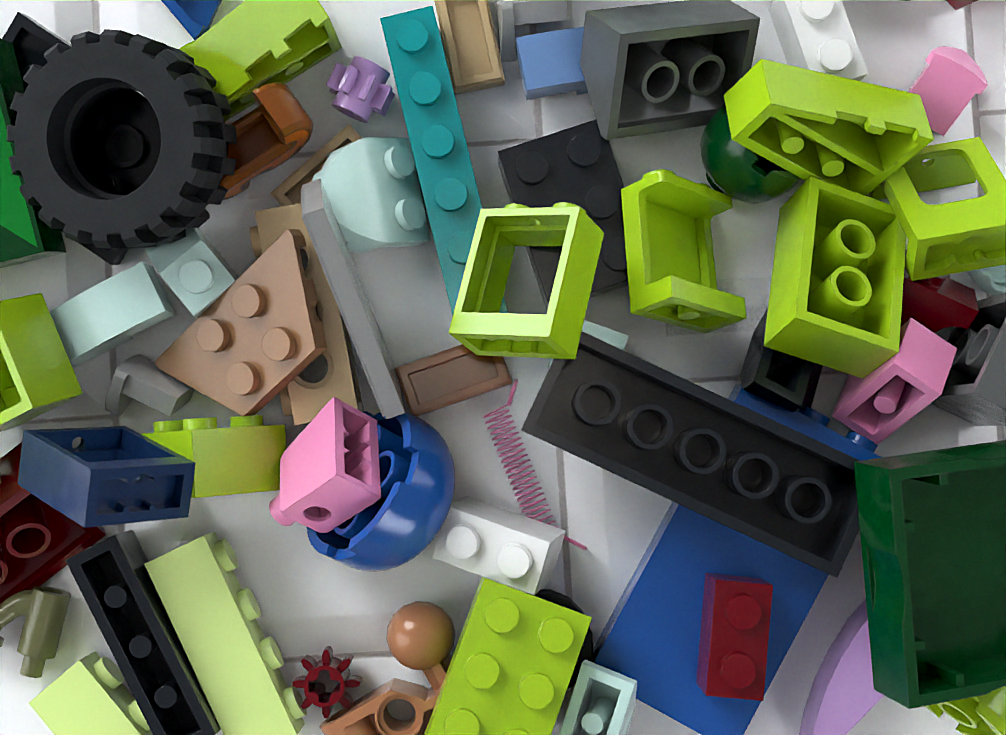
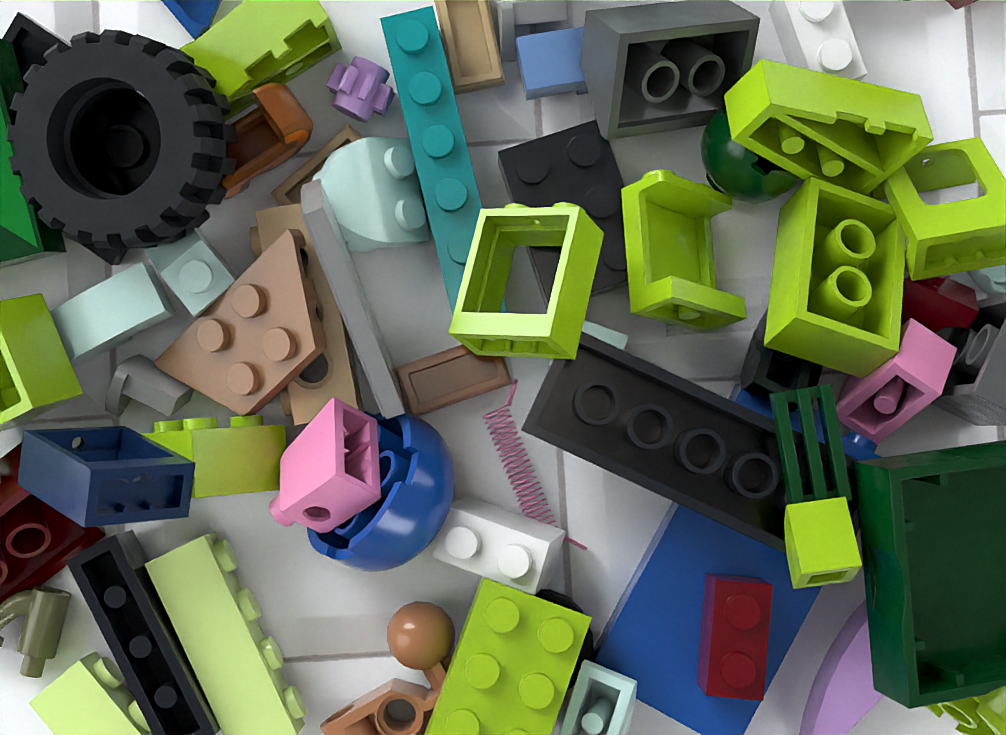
dark red gear [292,646,363,718] -> none
bright pink tile [908,46,988,137] -> none
none -> dark green tile [769,384,852,504]
none -> lime brick [784,497,862,589]

